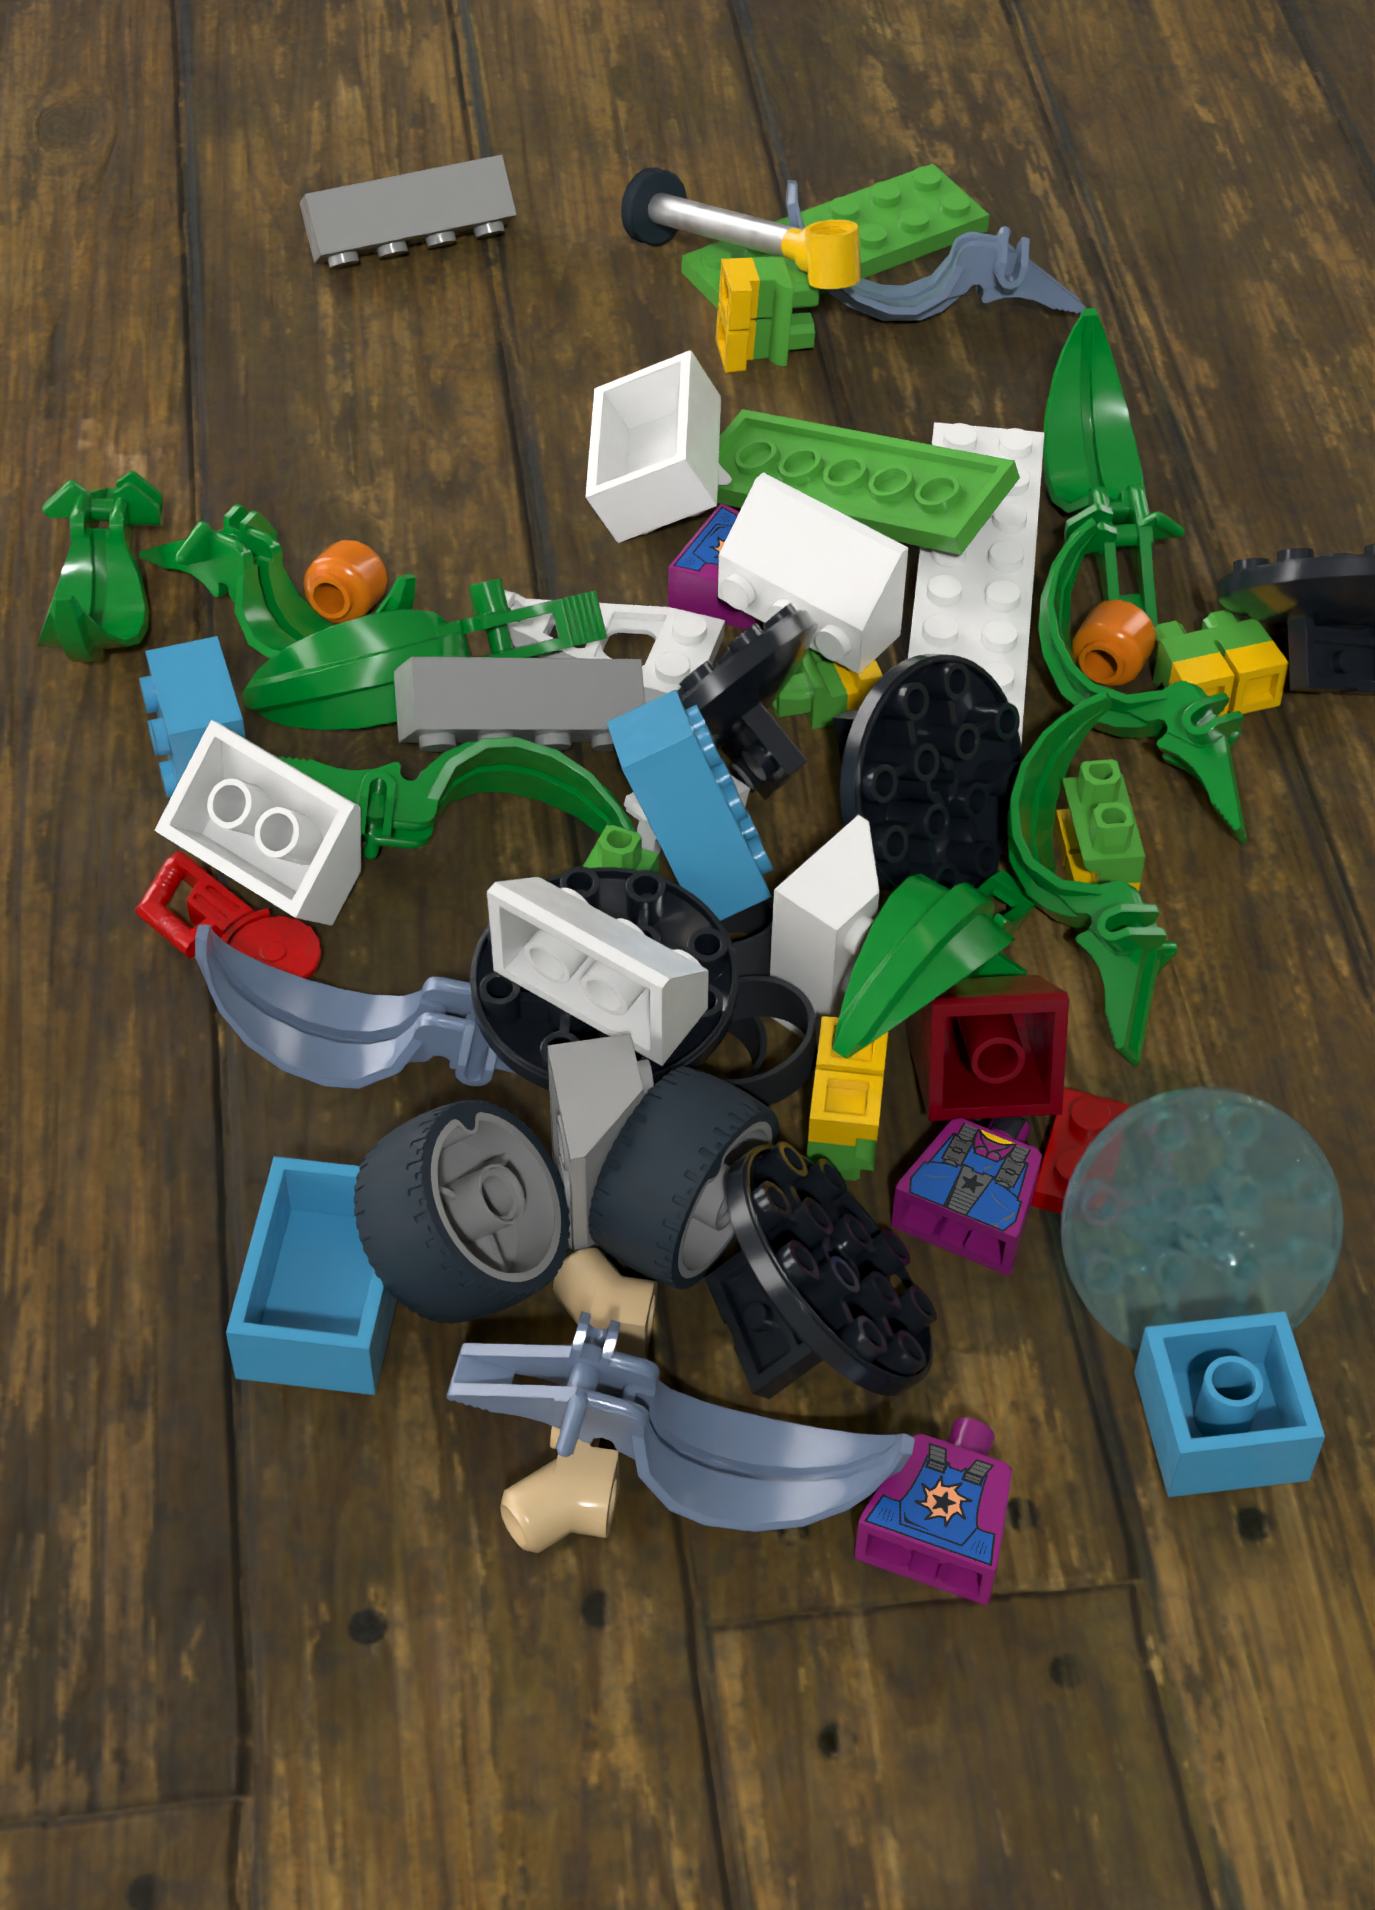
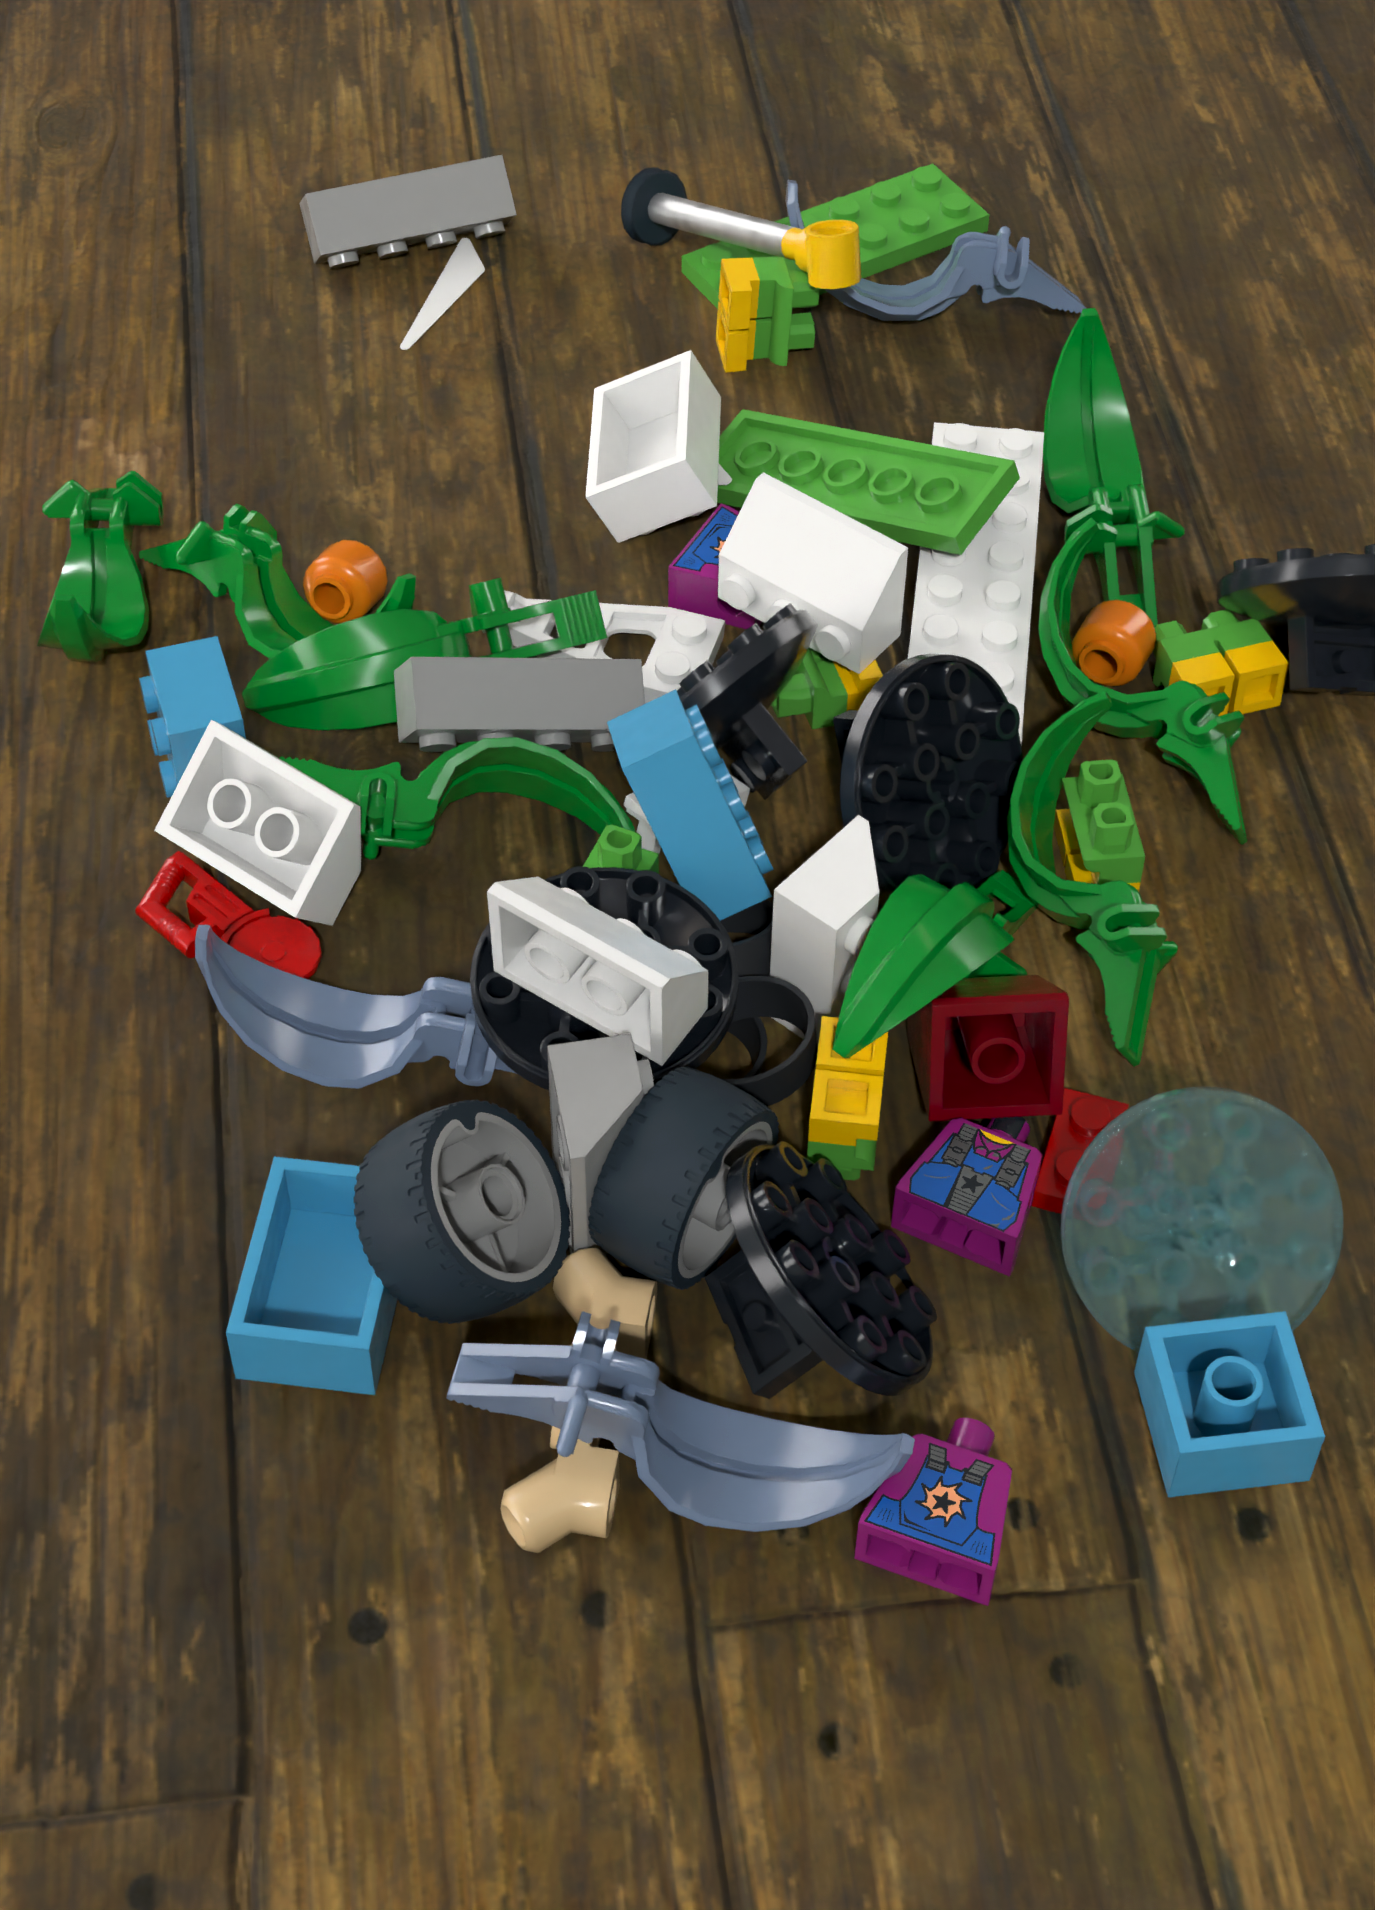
none -> white sticker [400,238,485,350]

